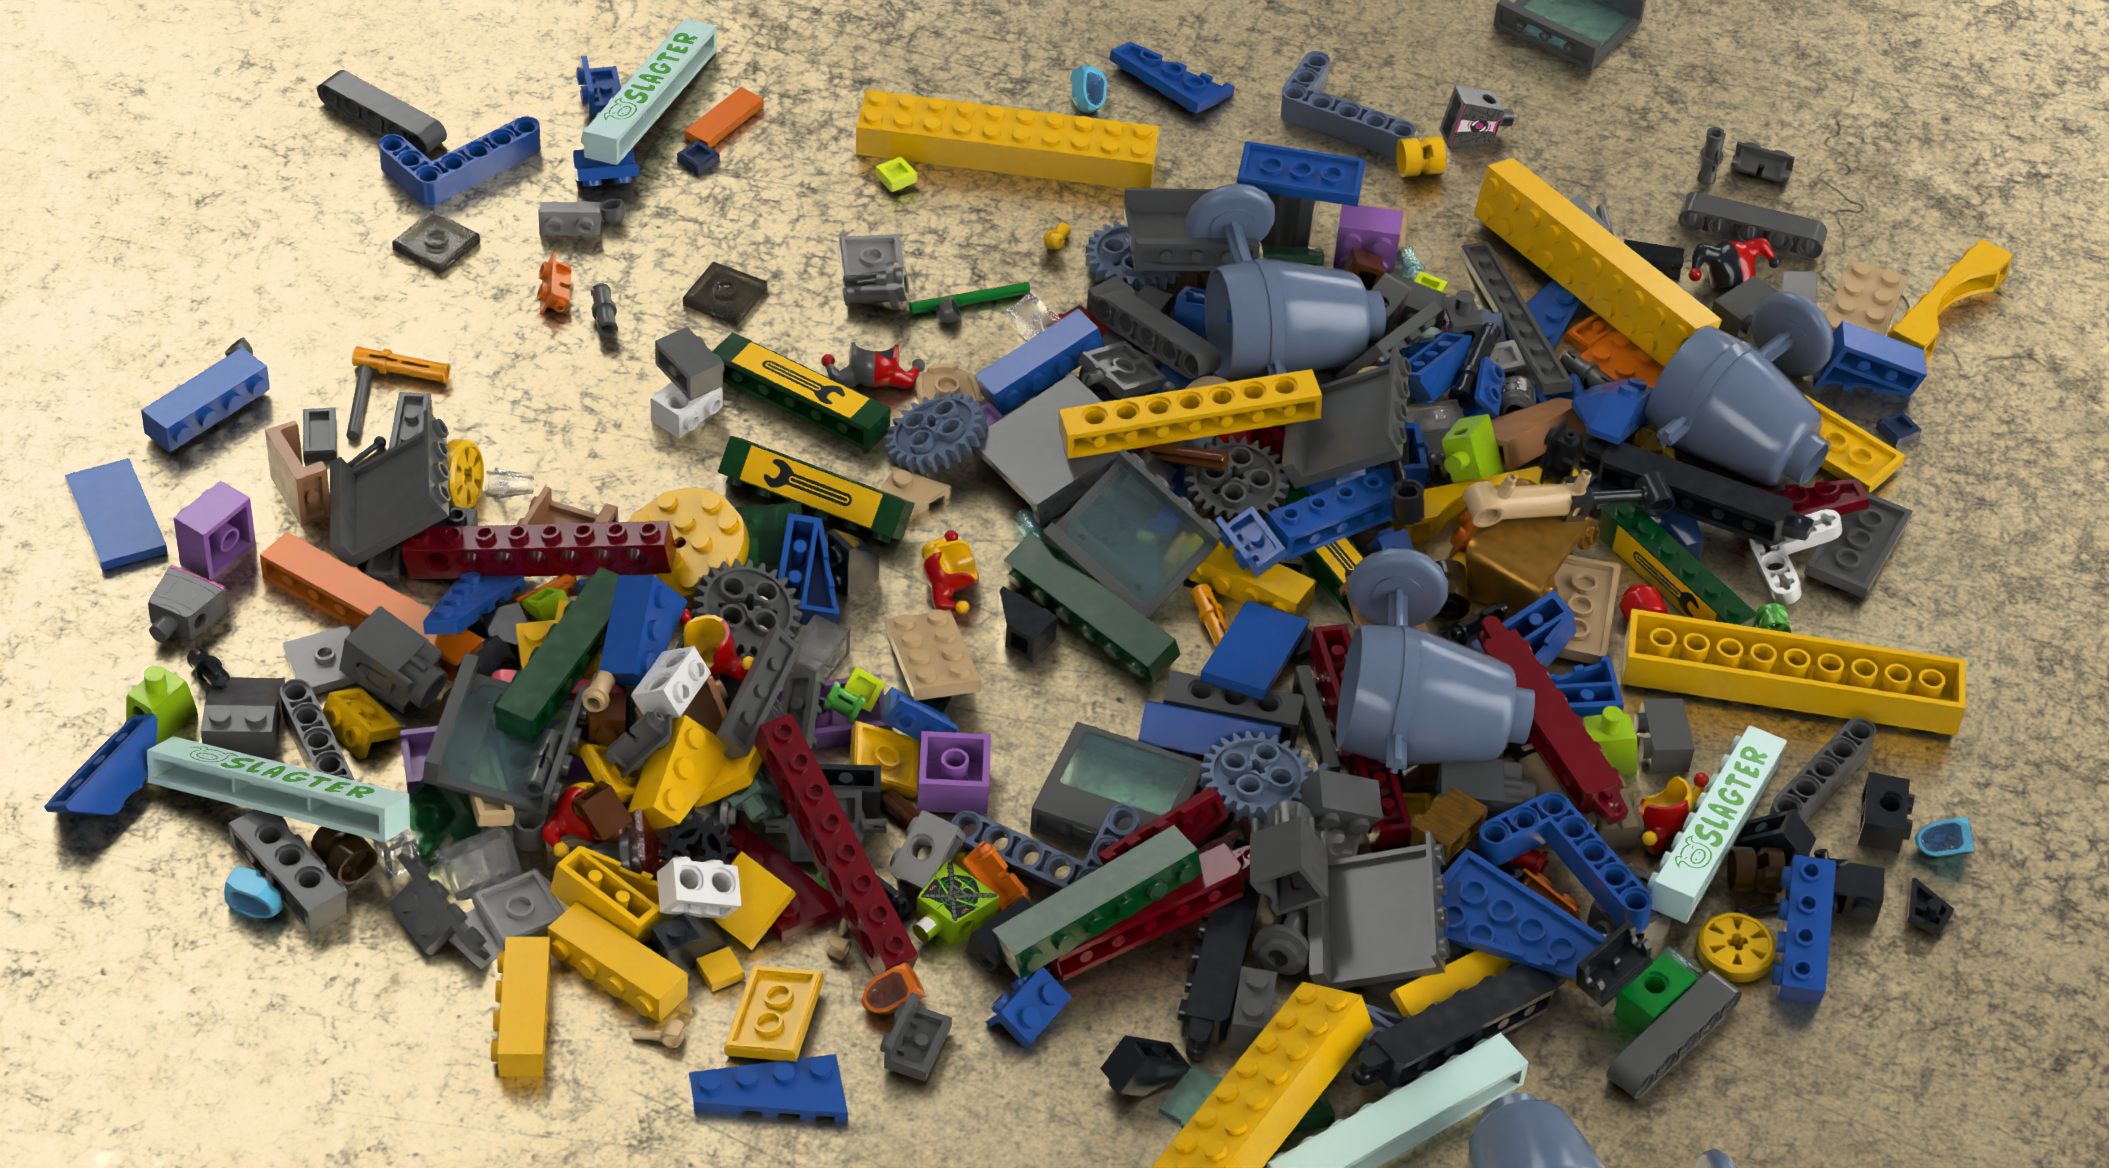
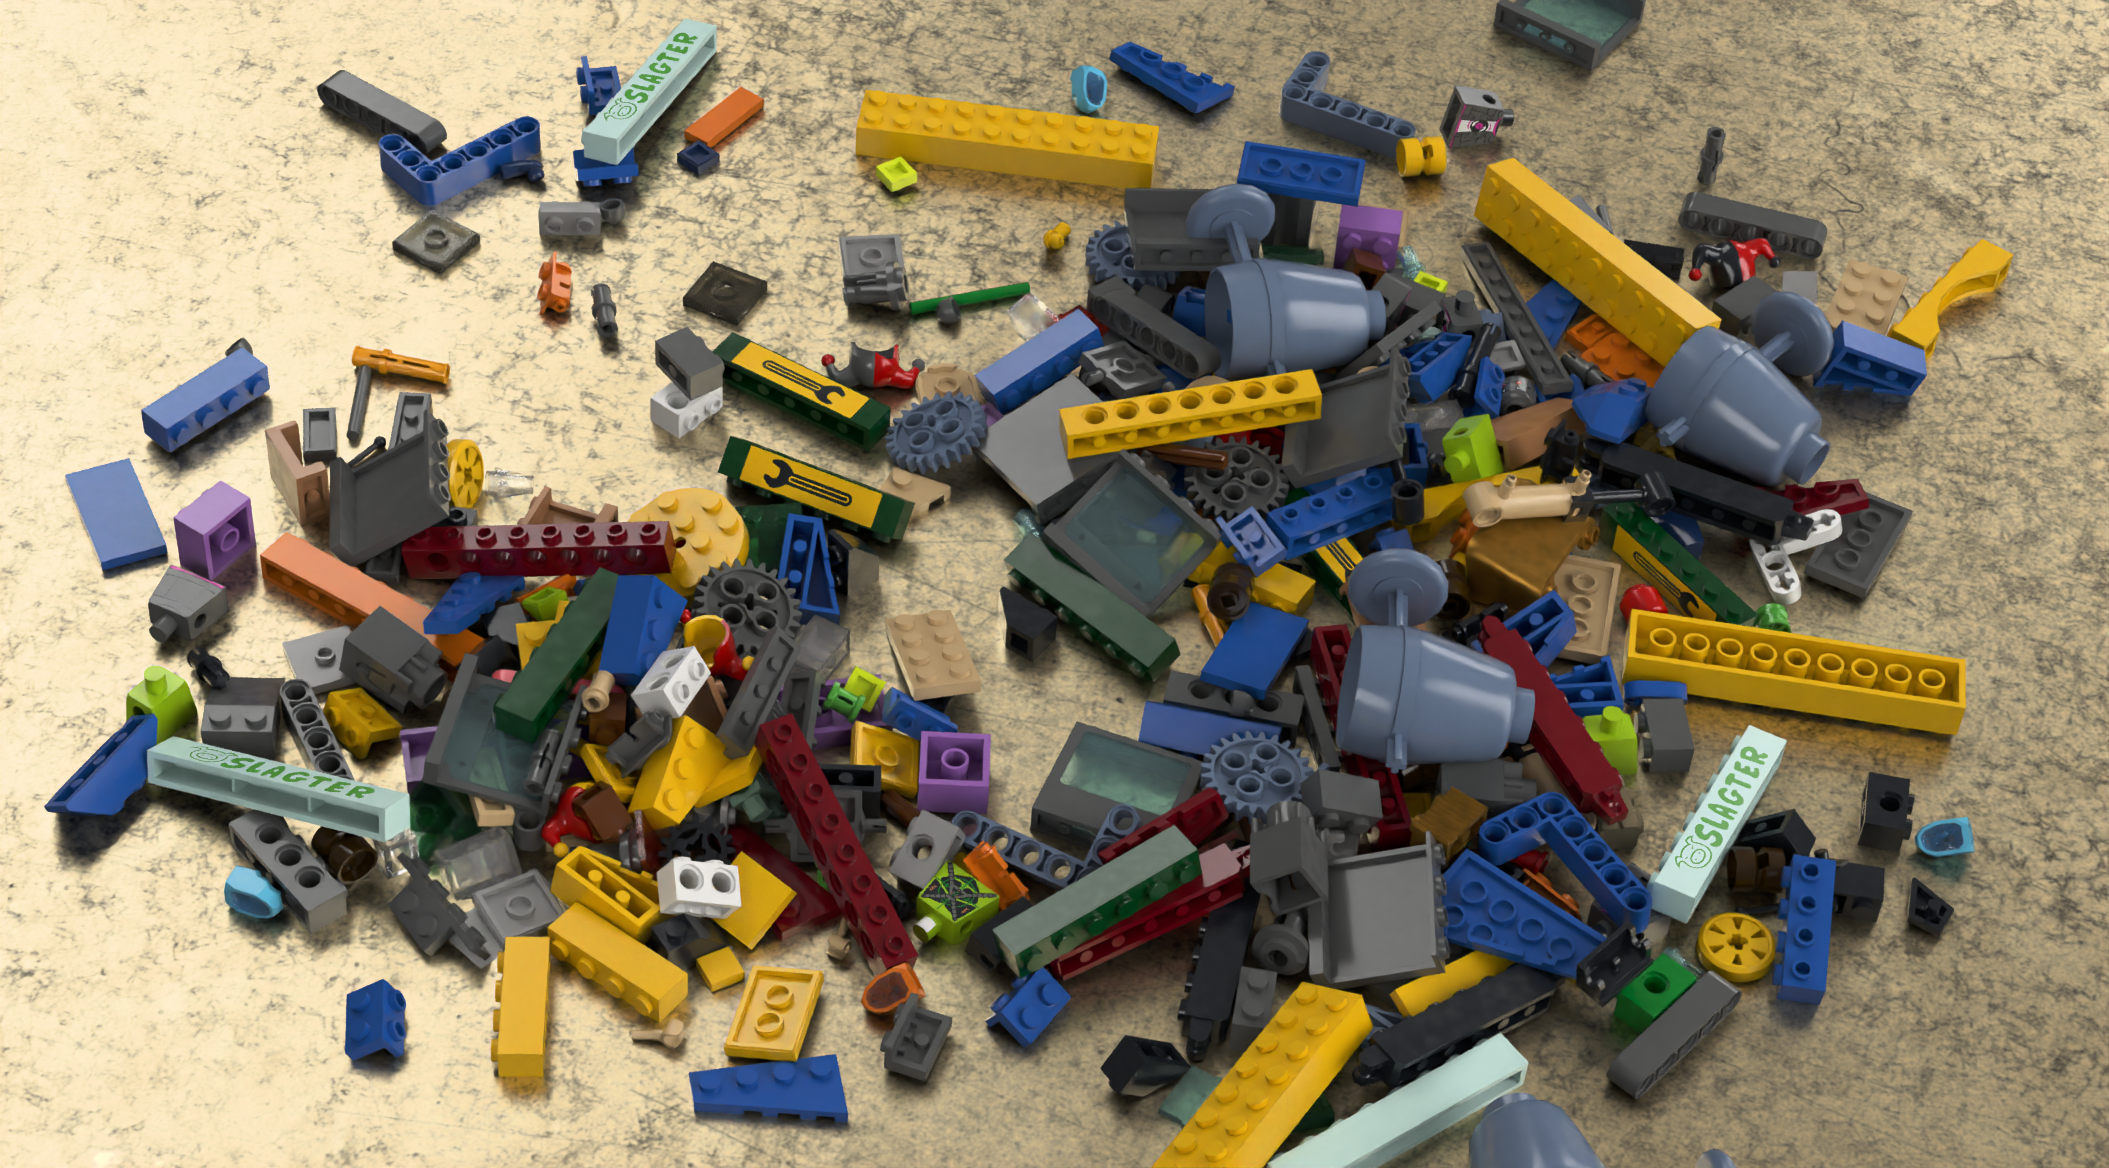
piece [922,530,979,614] -> none
piece [1638,772,1709,855] -> none
dark grey hinge [1731,141,1795,183] -> none
dark grey beam [1769,718,1876,824] -> none
yellow plate [1802,393,1906,493] -> none
dark blue tile [1876,411,1922,448] -> none
none -> blue bracket [345,979,406,1061]
none -> dark blue arm [499,160,545,182]
none -> dark brown wheel [1207,562,1255,621]
none -> dark grey hinge [1228,690,1255,718]
none -> blue beam [1623,680,1687,706]

